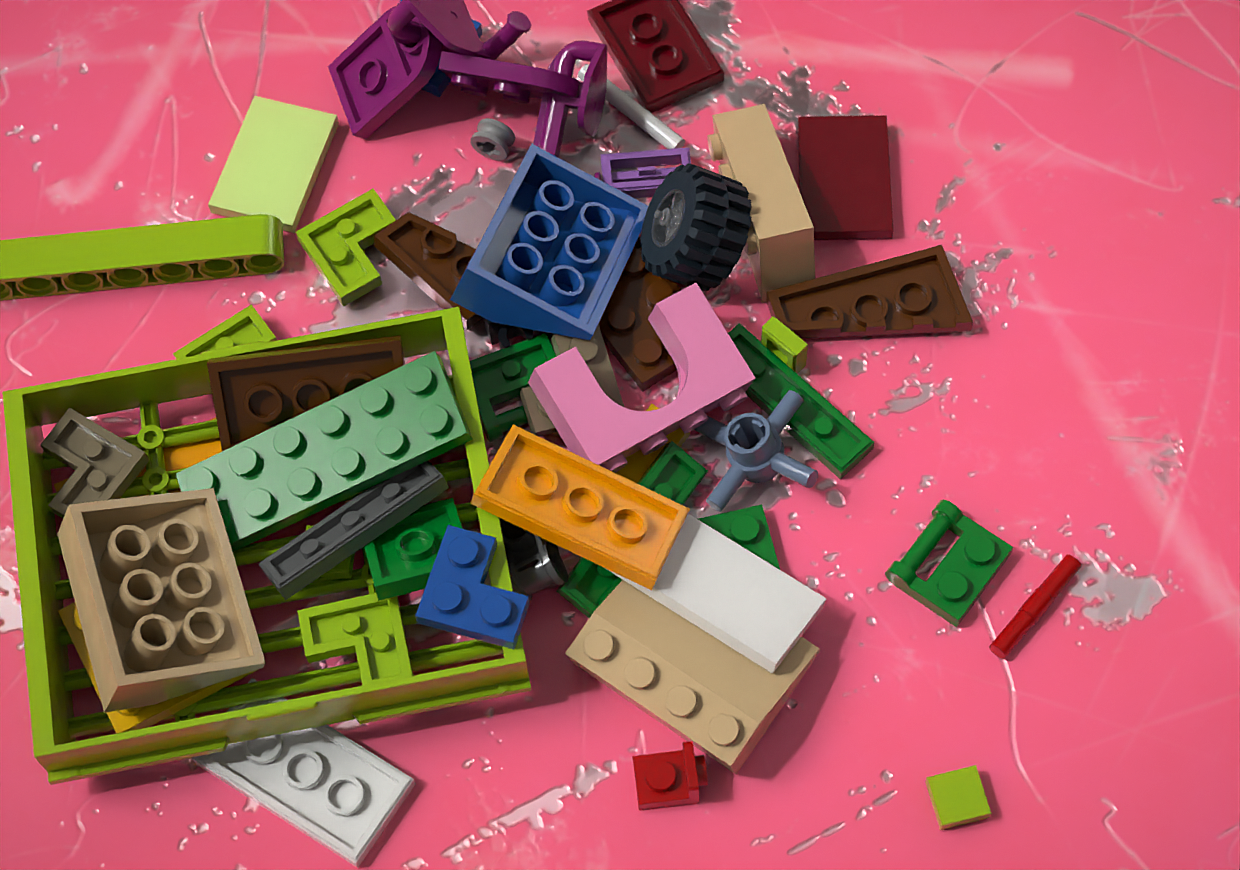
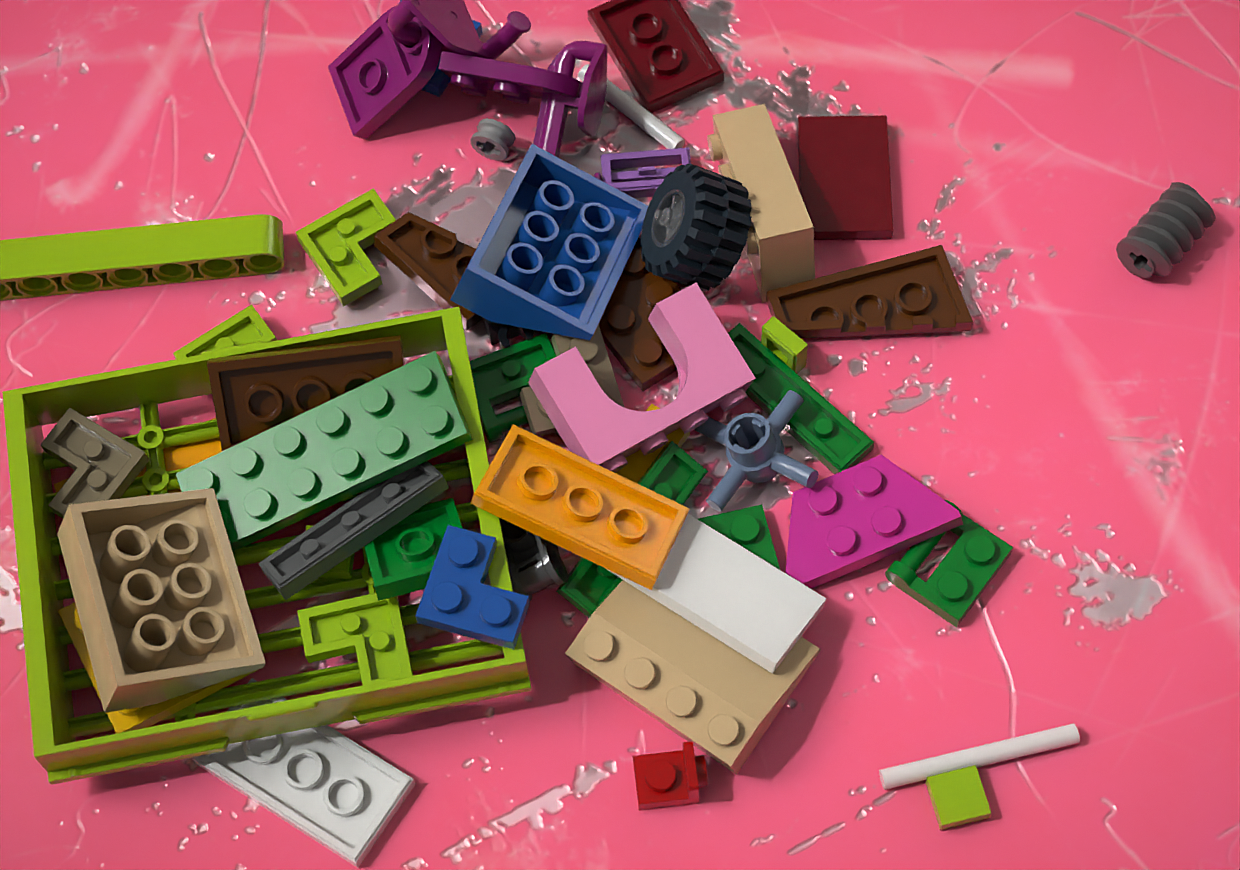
yellowish green tile [208,96,339,233] -> none
red piece [989,554,1082,659] -> none
none -> dark pink wing [785,454,963,589]
none -> white bar [879,723,1080,790]
none -> dark grey piece [1116,182,1216,279]

